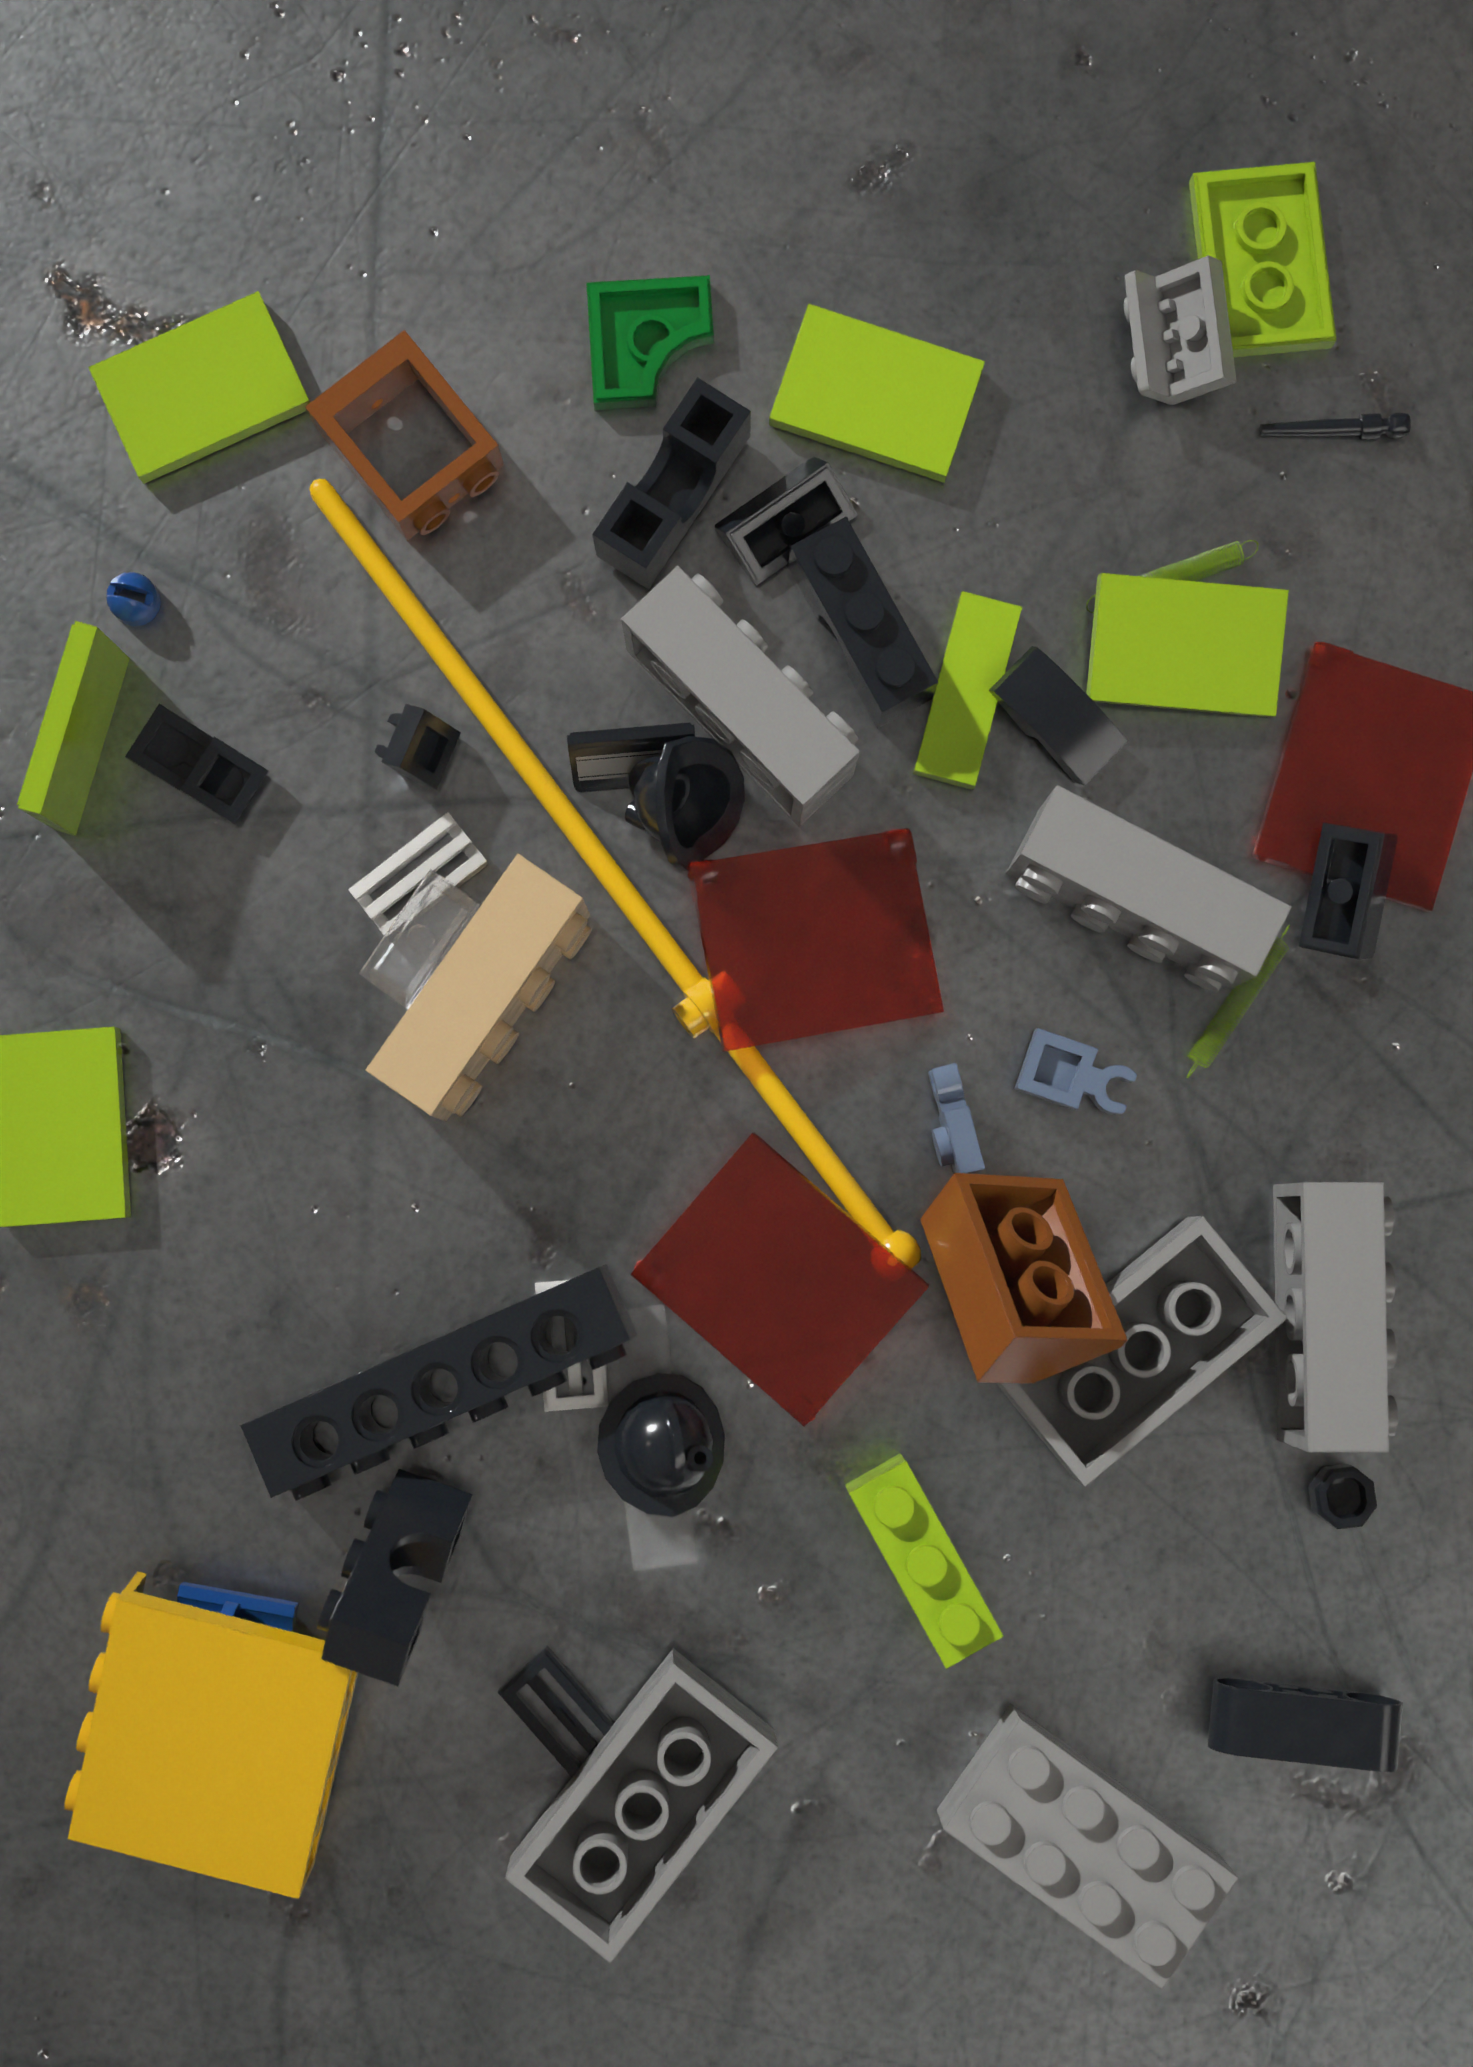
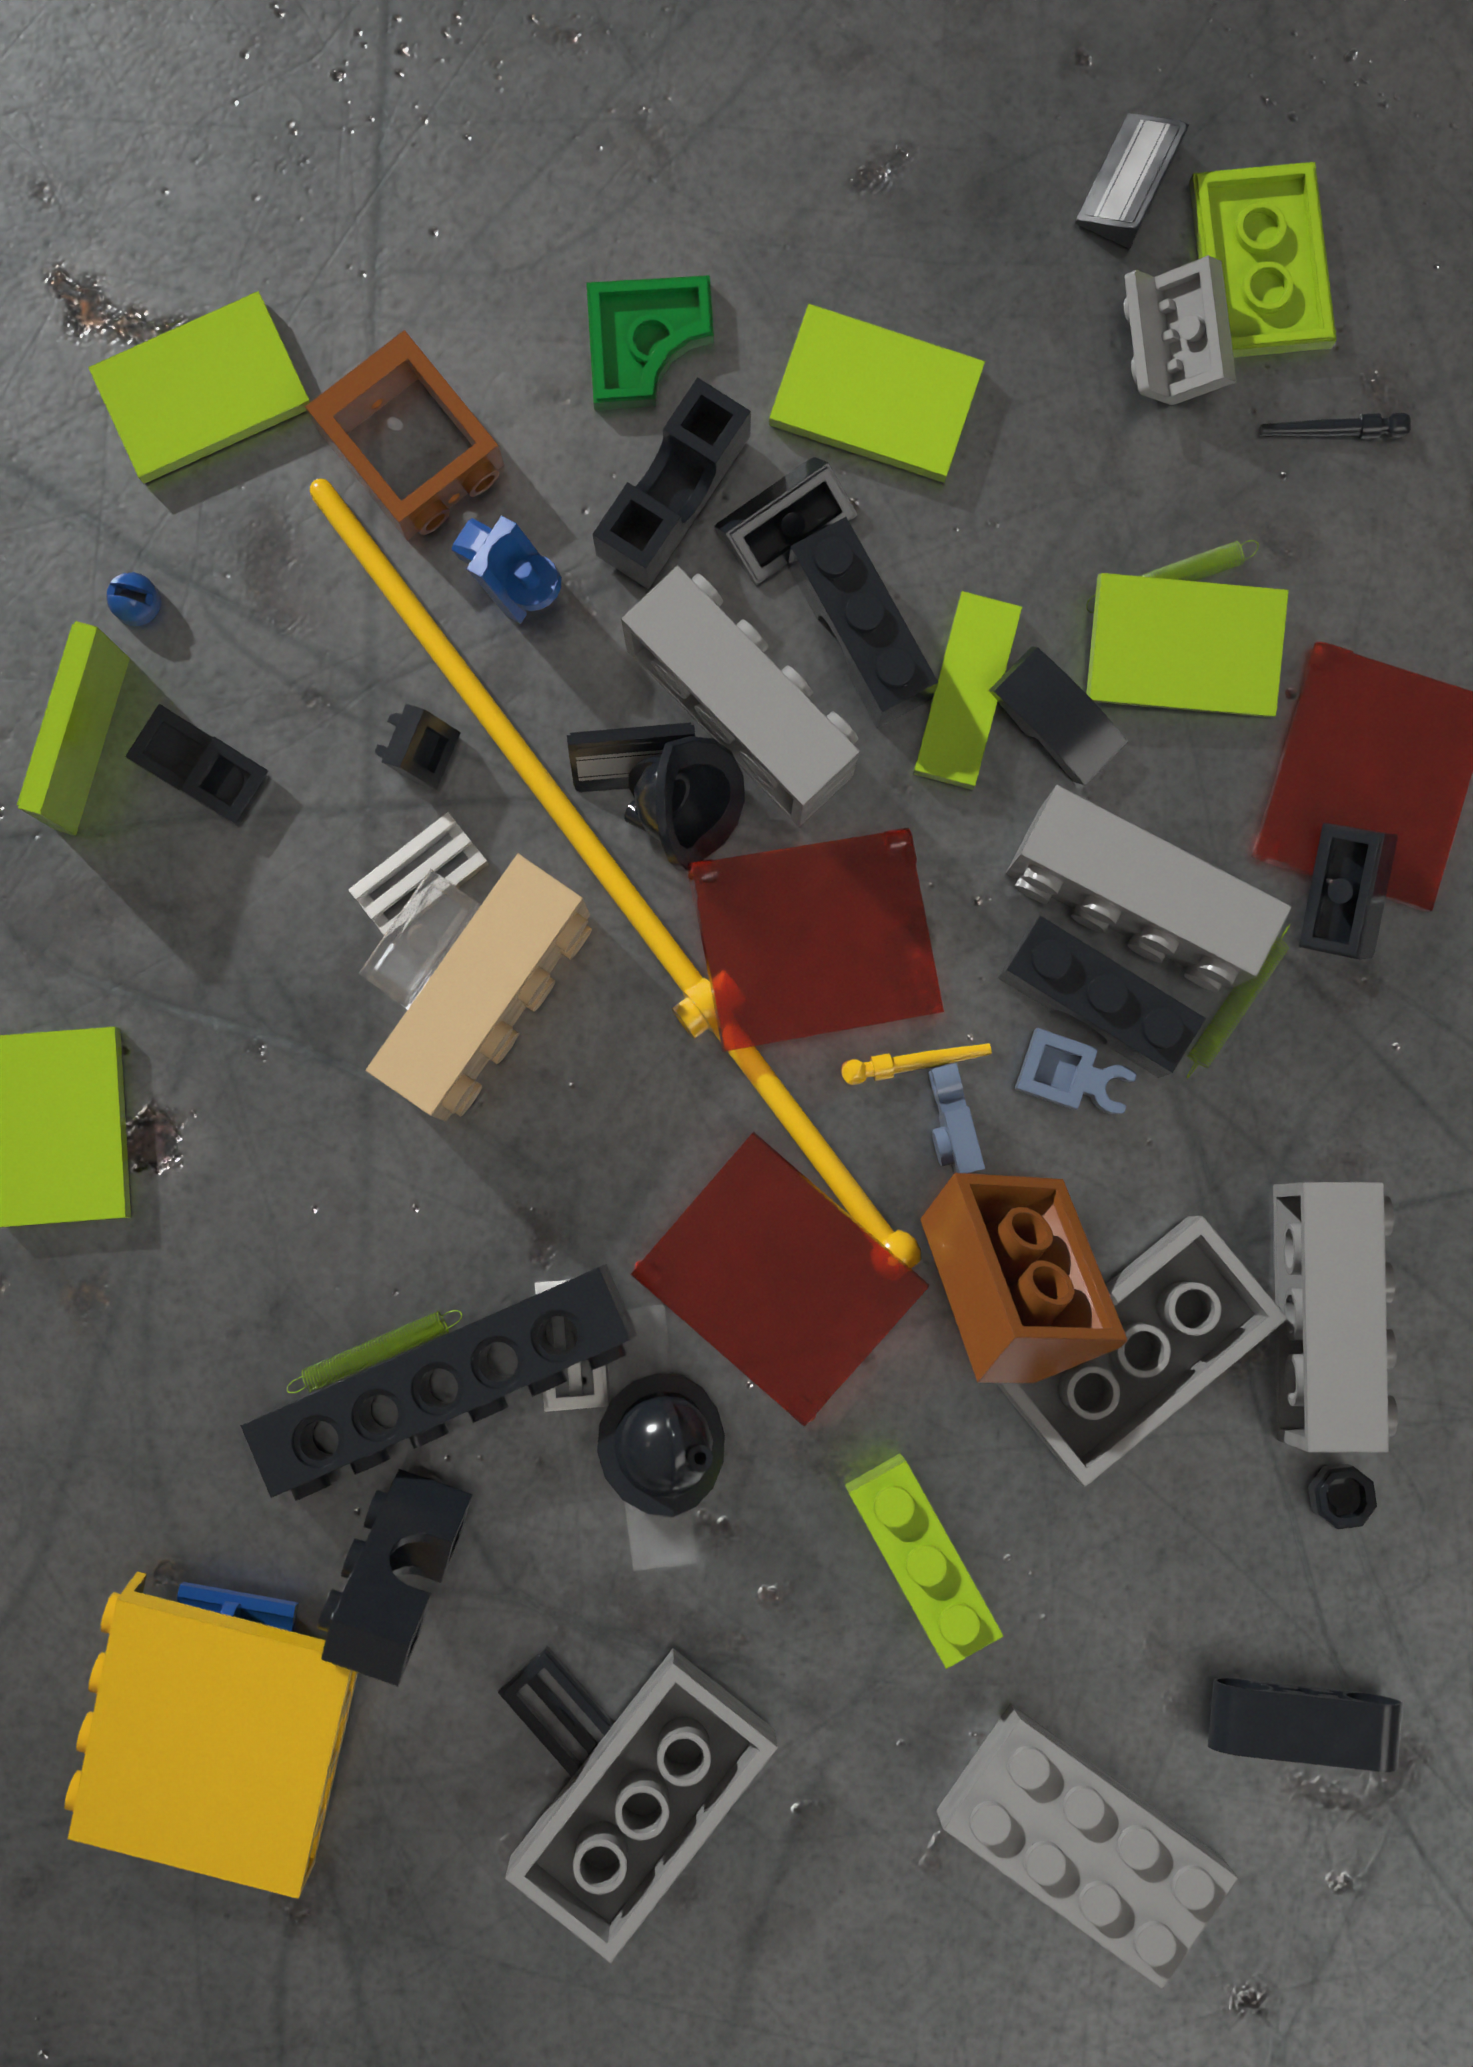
none -> lime piece [287,1310,462,1393]
none -> blue hips [451,515,562,624]
none -> yellow piece [841,1043,992,1085]
none -> black arch [998,915,1206,1078]
none -> slope [1075,113,1189,249]

